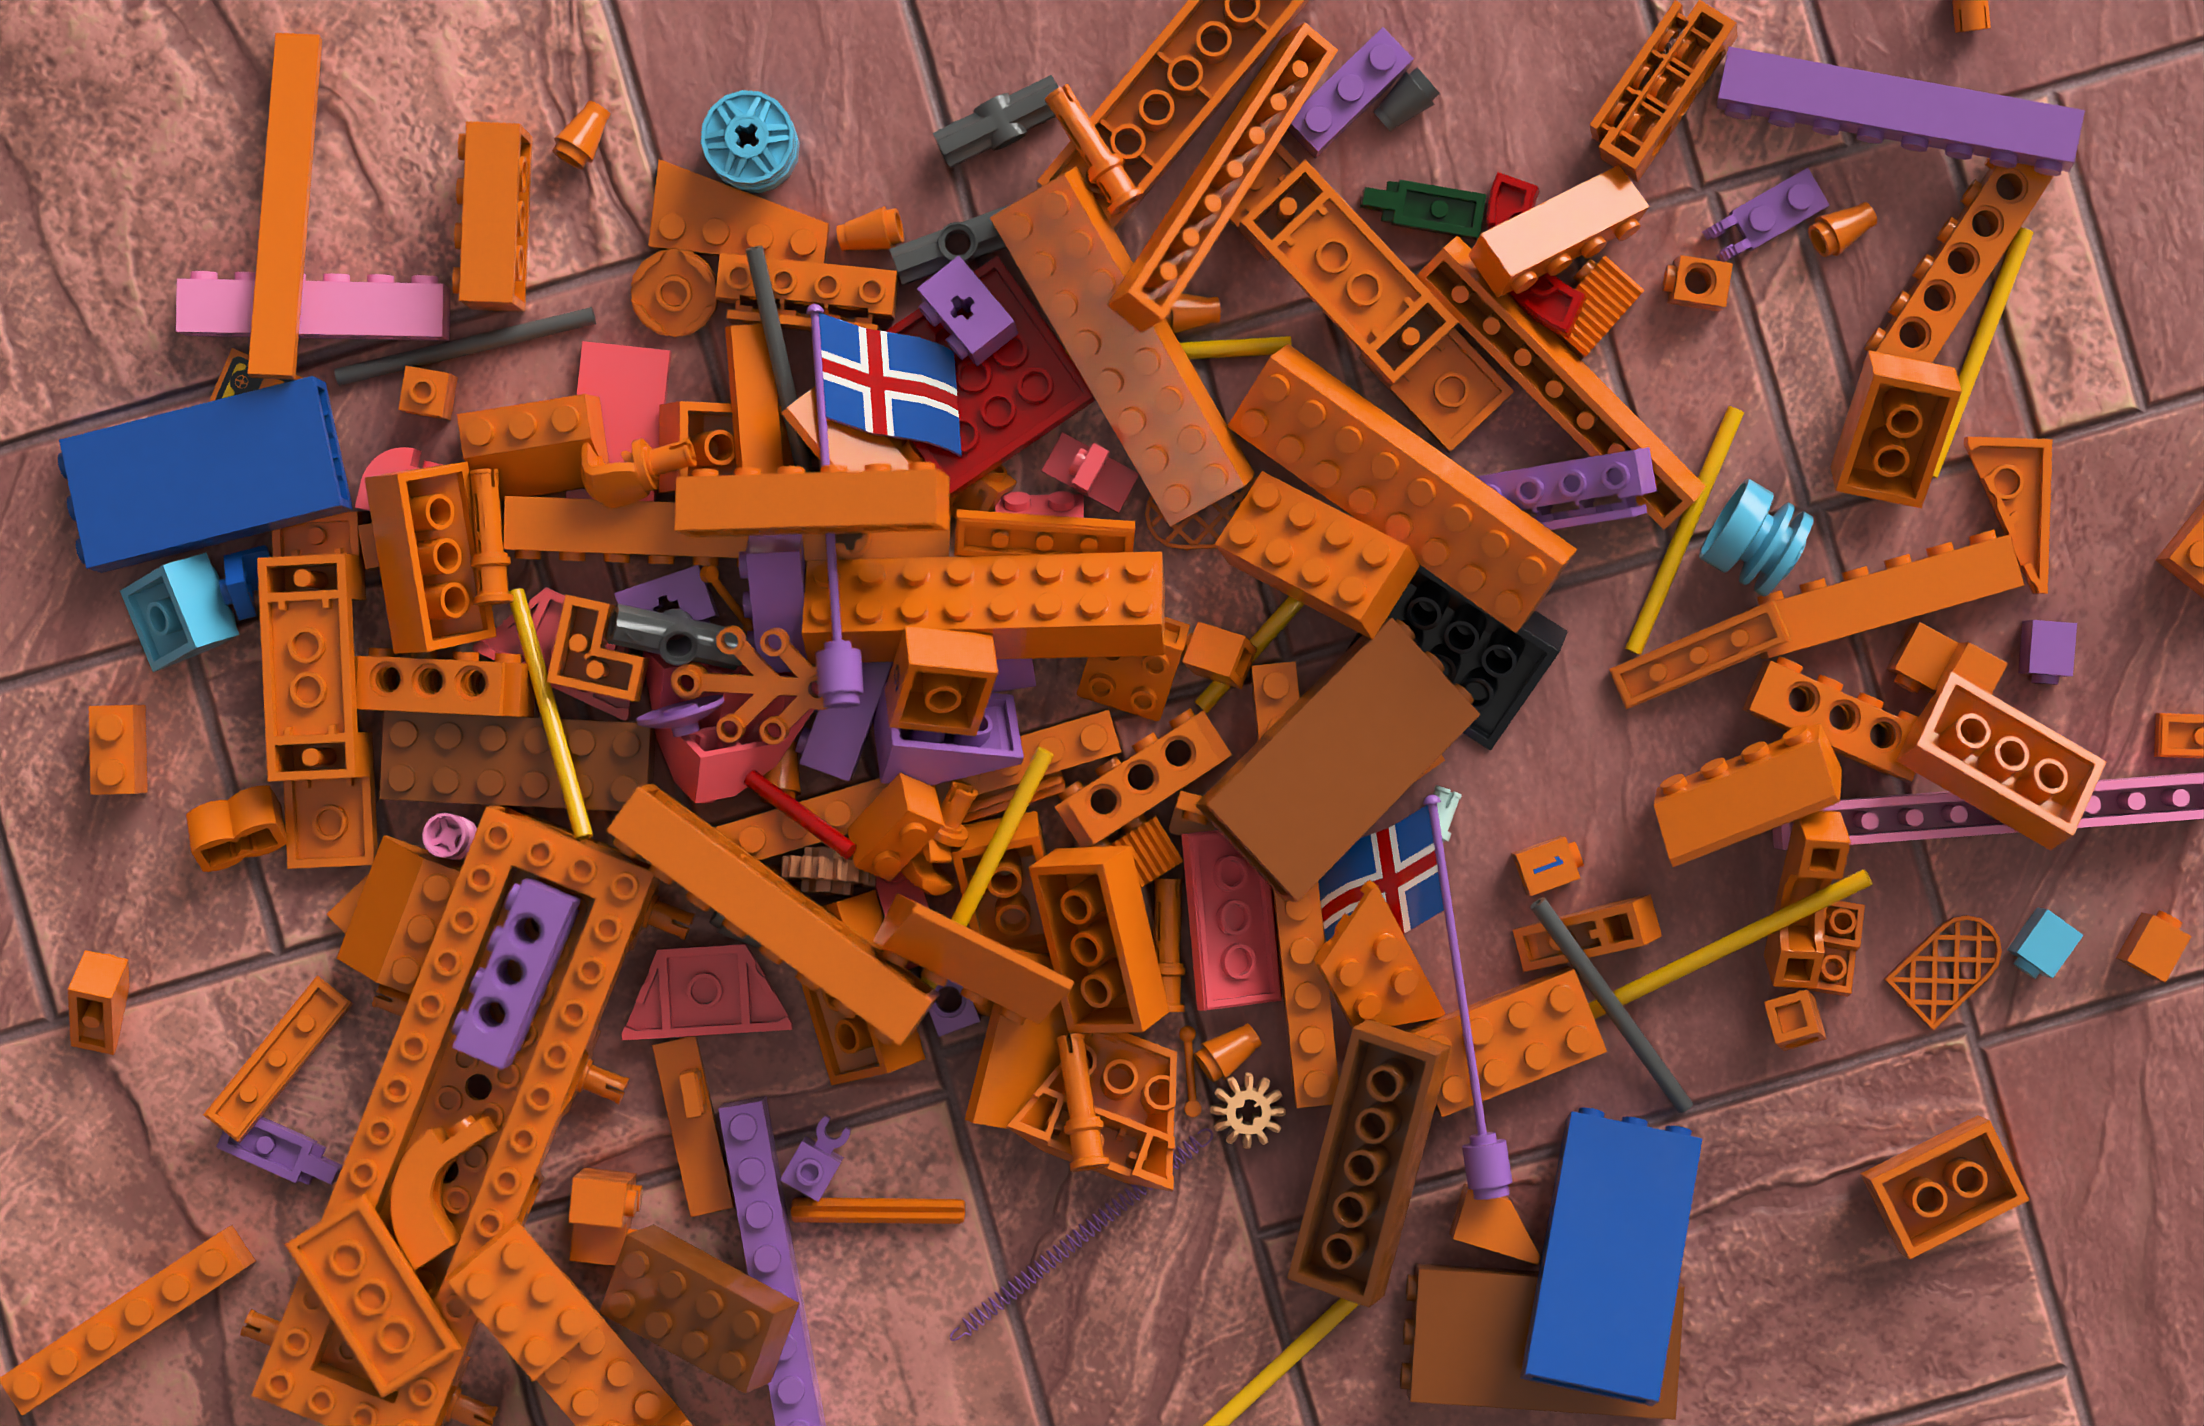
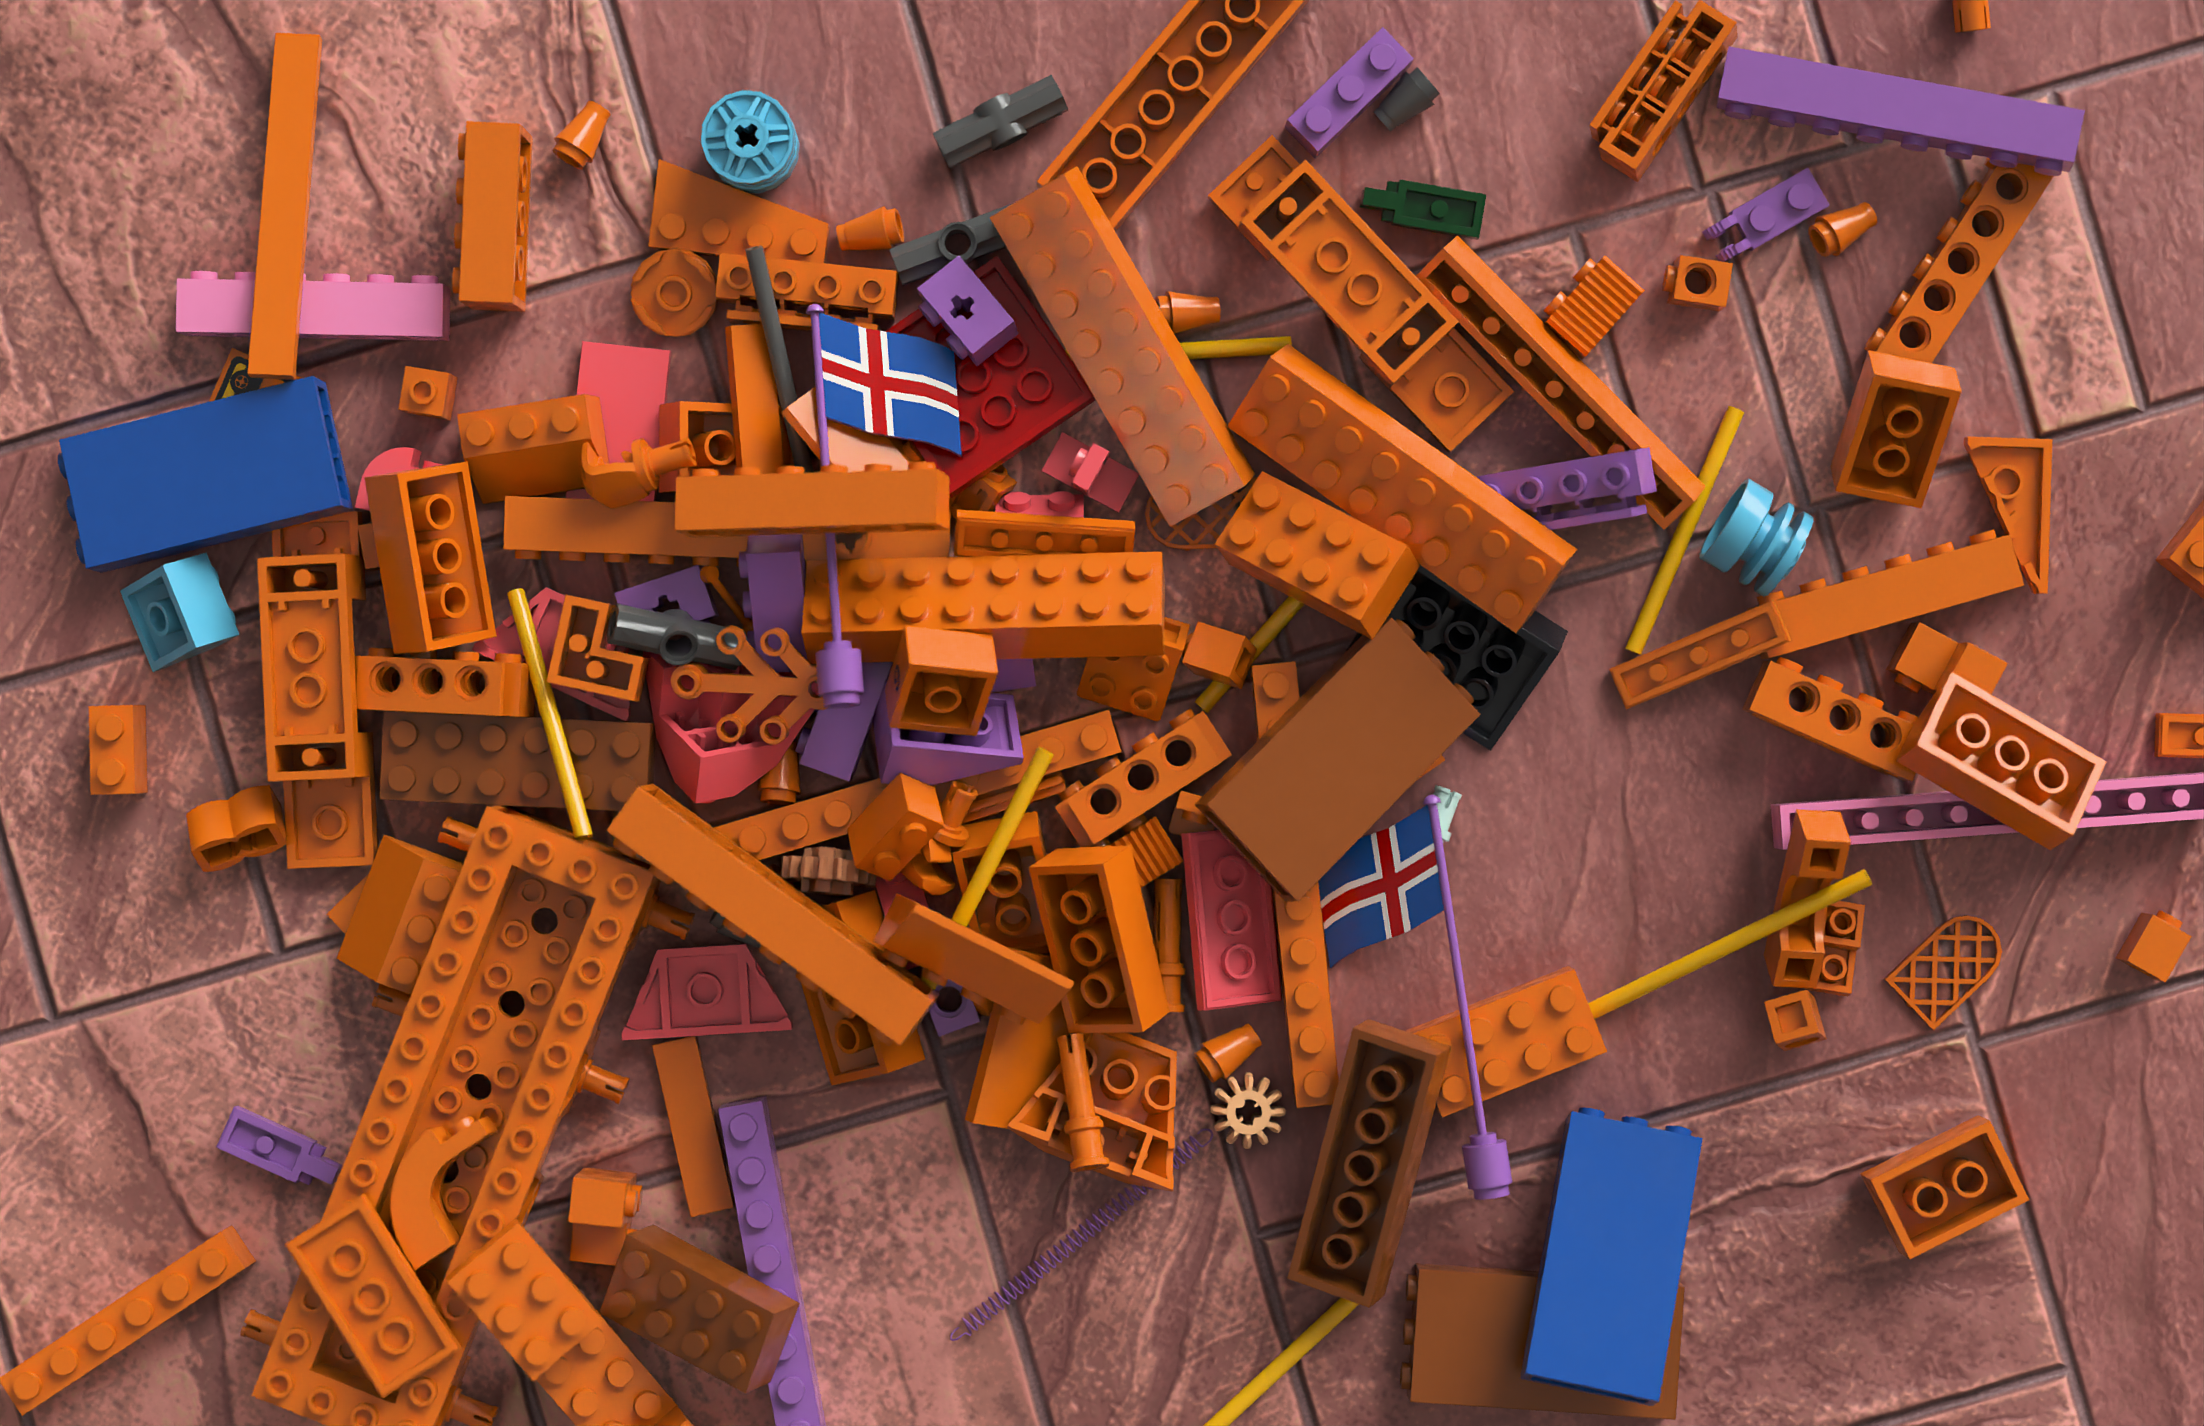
orange slope [68,950,130,1055] -> none
orange tile [203,975,353,1143] -> none
blue bracket [219,545,271,620] -> none
dark grey piece [334,307,596,386] -> none
bright pink wheel [422,813,477,861] -> none
medium lavender brick [452,878,581,1069] -> none
orange pin [469,468,514,606] -> none
medium lavender dish [636,695,724,737] -> none
orange tile [679,1068,708,1119] -> none
red bar [744,770,857,859] -> none
medium lavender brick [780,1115,851,1202] -> none
orange axle [791,1198,965,1224] -> none
orange pin [1044,84,1145,216] -> none
orange brick [1107,22,1338,333] -> none
orange hinge [1179,1025,1202,1118] -> none
orange wing [1314,880,1446,1028] -> none
orange slope [1449,1183,1540,1265] -> none
brick [1468,165,1649,298] -> none
red tile [1487,172,1586,338] -> none
orange brick [1511,835,1584,896] -> none
orange slope [1512,894,1662,972] -> none
dark grey piece [1530,897,1693,1113] -> none
orange slope [1654,724,1842,867] -> none
yellow piece [1932,227,2034,479] -> none
medium azure brick [2007,907,2084,979] -> none
medium lavender brick [2018,620,2077,685] -> none

